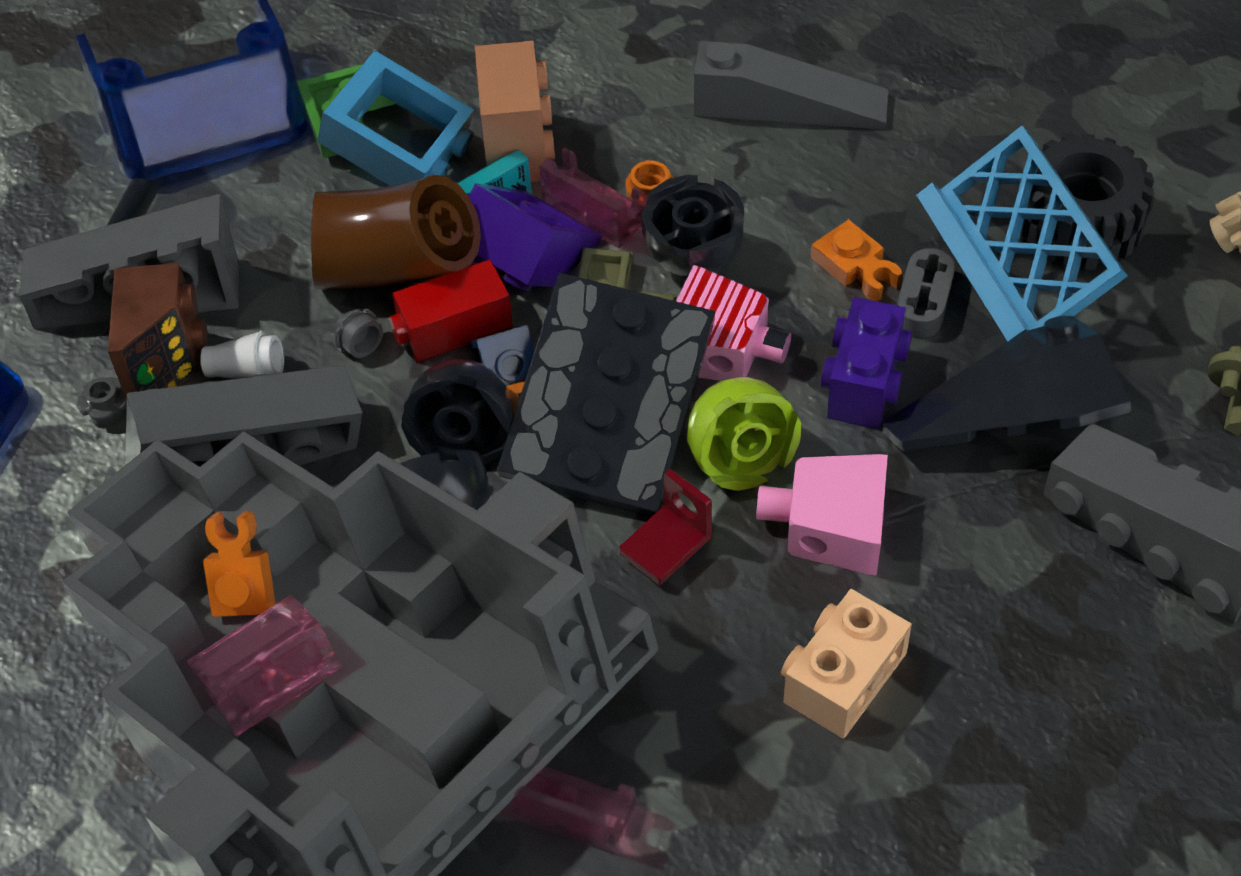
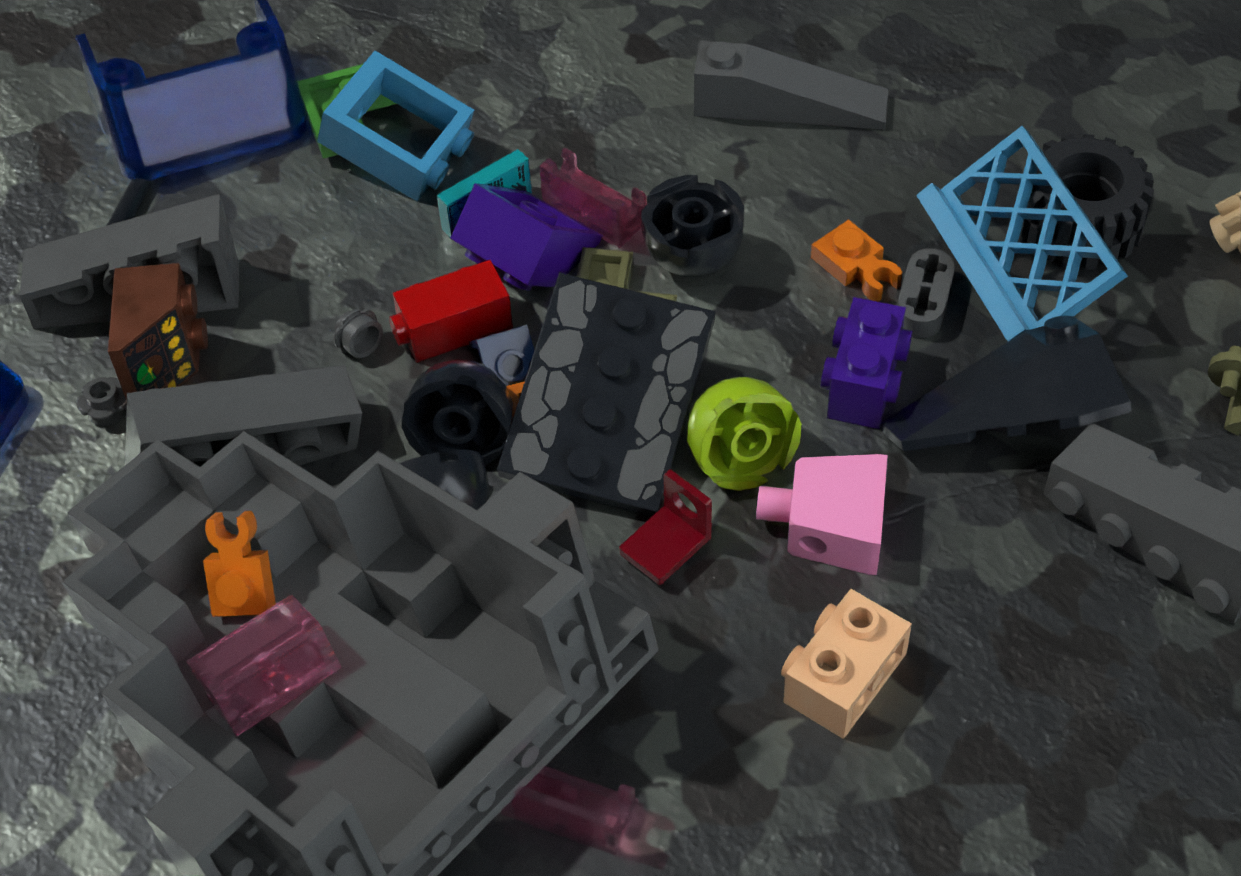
white cone [201,331,284,379] -> none
reddish brown brick [311,175,481,290] -> none
nougat brick [475,41,555,182] -> none
orange plate [626,160,674,206] -> none
bright pink torso [676,265,791,381] -> none

